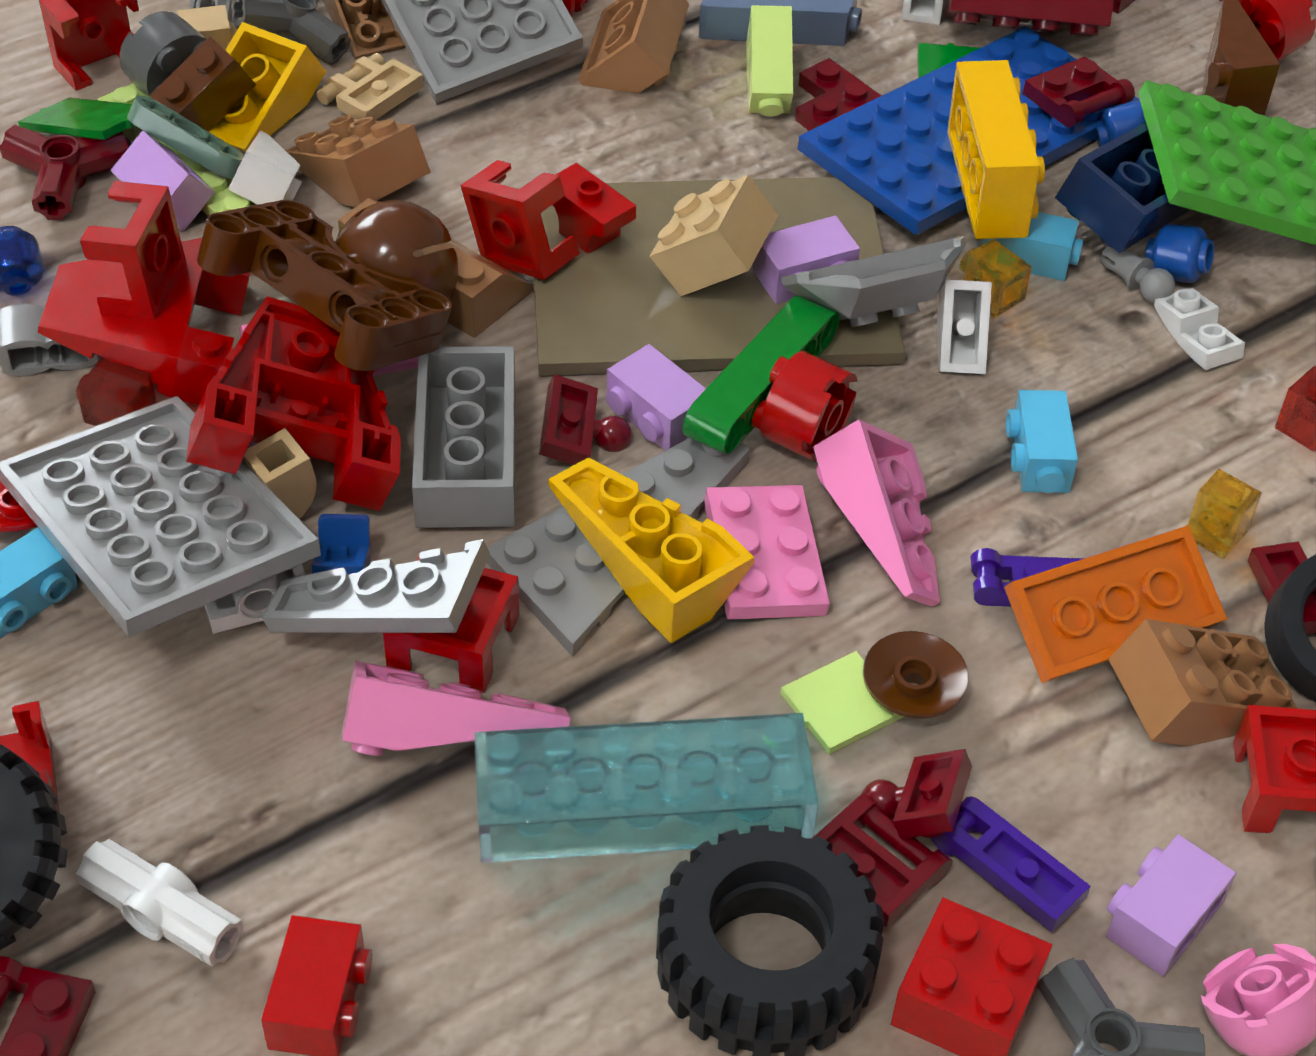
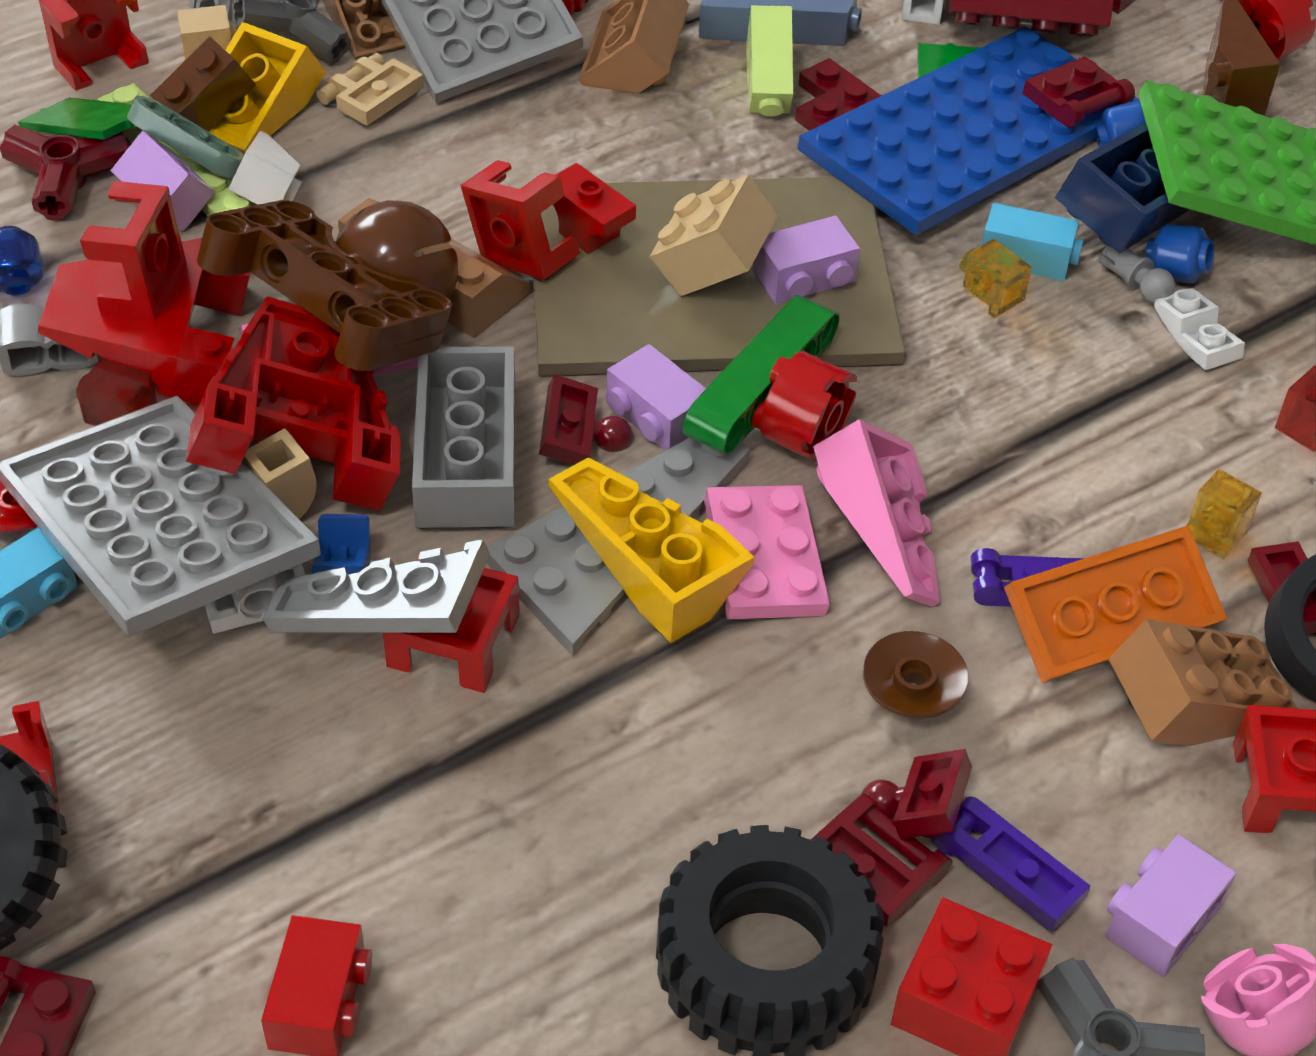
white piece [76,839,244,967] -> none
dark grey brick [120,11,206,99] -> none
medium nougat slope [285,115,431,207] -> none
bright pink wedge [342,660,571,756] -> none
clear light blue brick [474,713,819,863] -> none
yellowish green piece [780,651,904,755] -> none
light grey wedge [781,236,966,327] -> none
white slope [937,280,992,374] -> none
yellow brick [947,60,1045,239] -> none
medium azure brick [1006,390,1078,493] -> none

